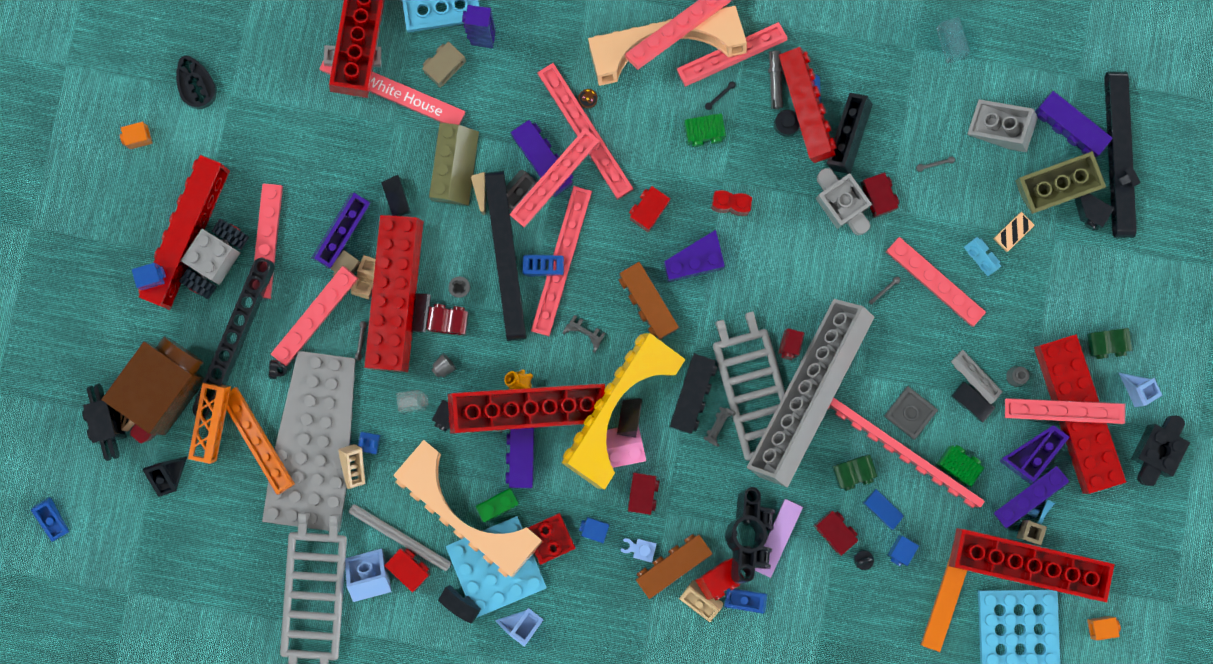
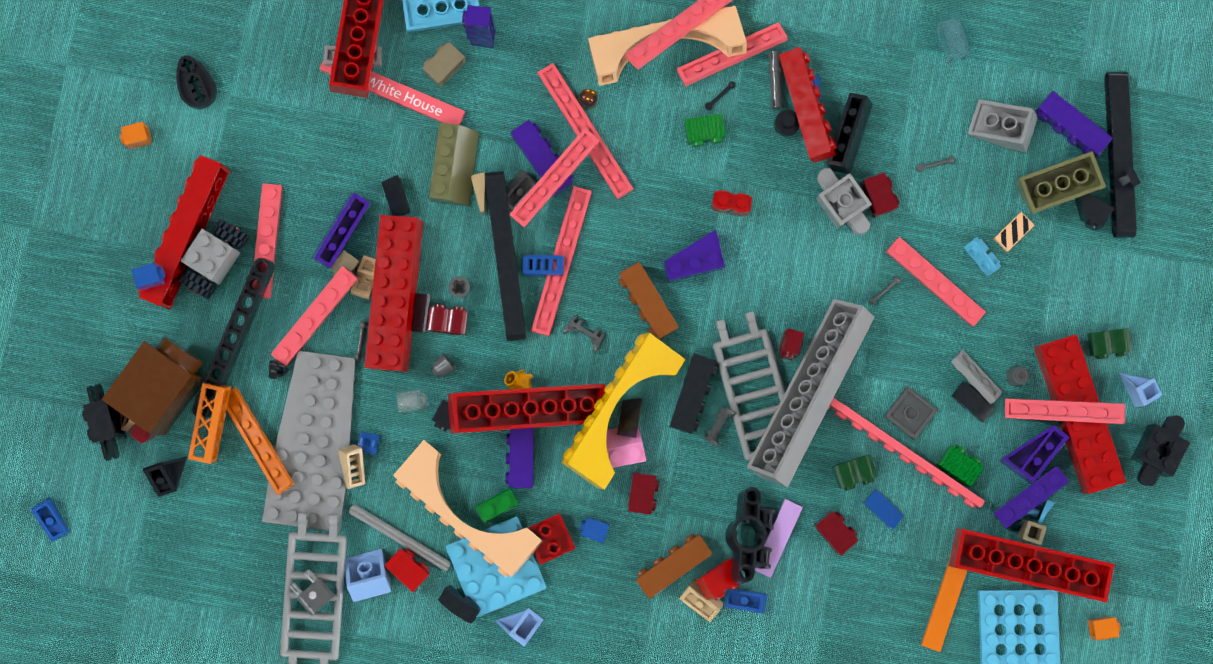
light blue plate [621,538,656,563] -> none
red brick [629,186,670,232] -> none
black tile [854,550,874,570] -> none
blue brick [887,535,919,567] -> none
none -> dark grey piece [289,569,335,616]

